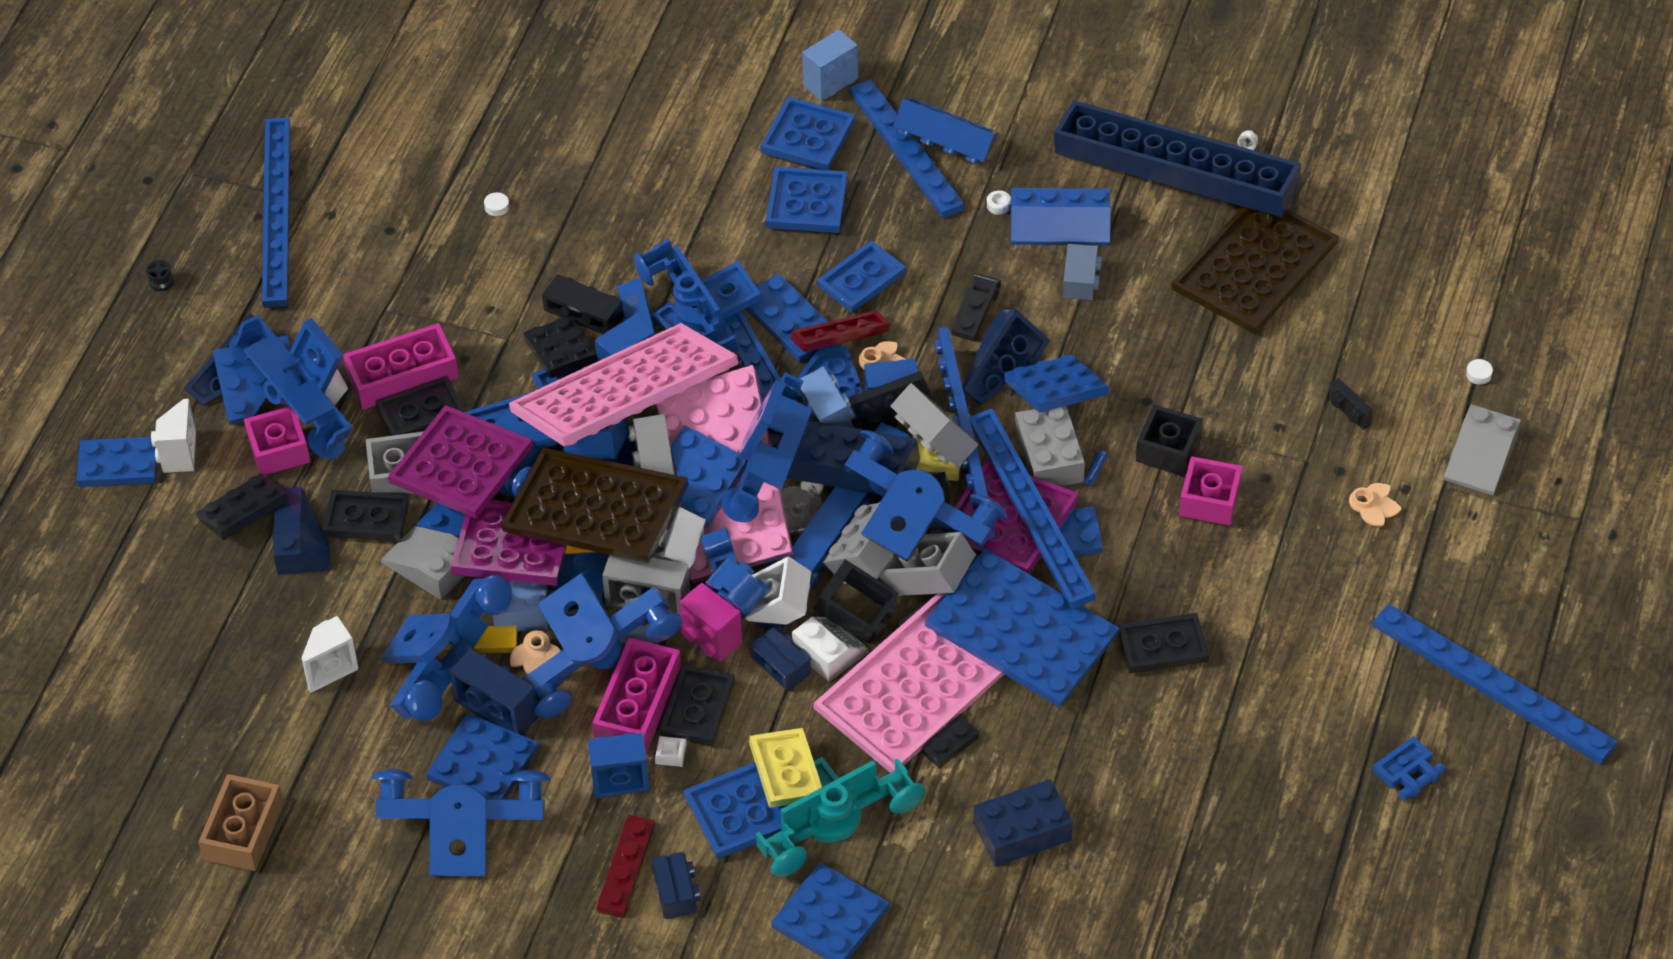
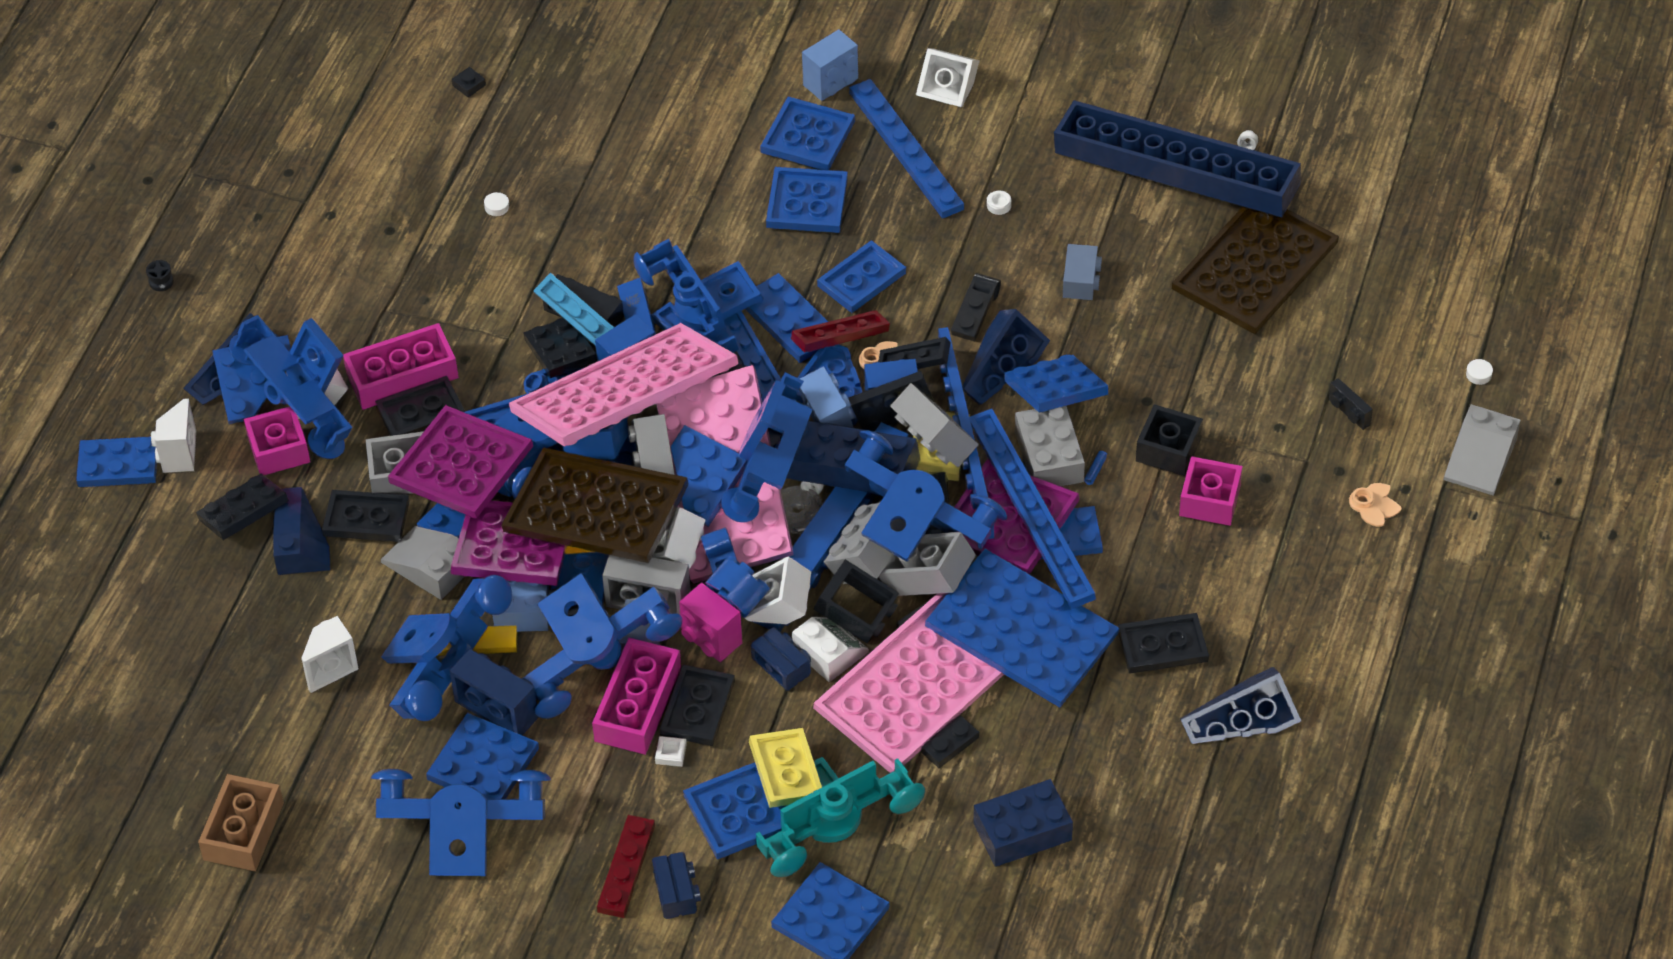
blue plate [262,117,291,308] -> none
light nougat plate [510,630,561,675] -> none
blue brick [588,733,649,797] -> none
blue slope [893,97,999,164] -> none
blue slope [1011,188,1111,245] -> none
blue plate [1373,603,1617,765] -> none
blue plate [1373,736,1445,801] -> none
none -> black plate [452,67,486,97]
none -> blue plate [524,372,549,394]
none -> dark azure plate [534,273,614,346]
none -> black plate [878,337,951,369]
none -> white slope [916,48,979,107]
none -> dark blue wedge [1180,667,1301,744]

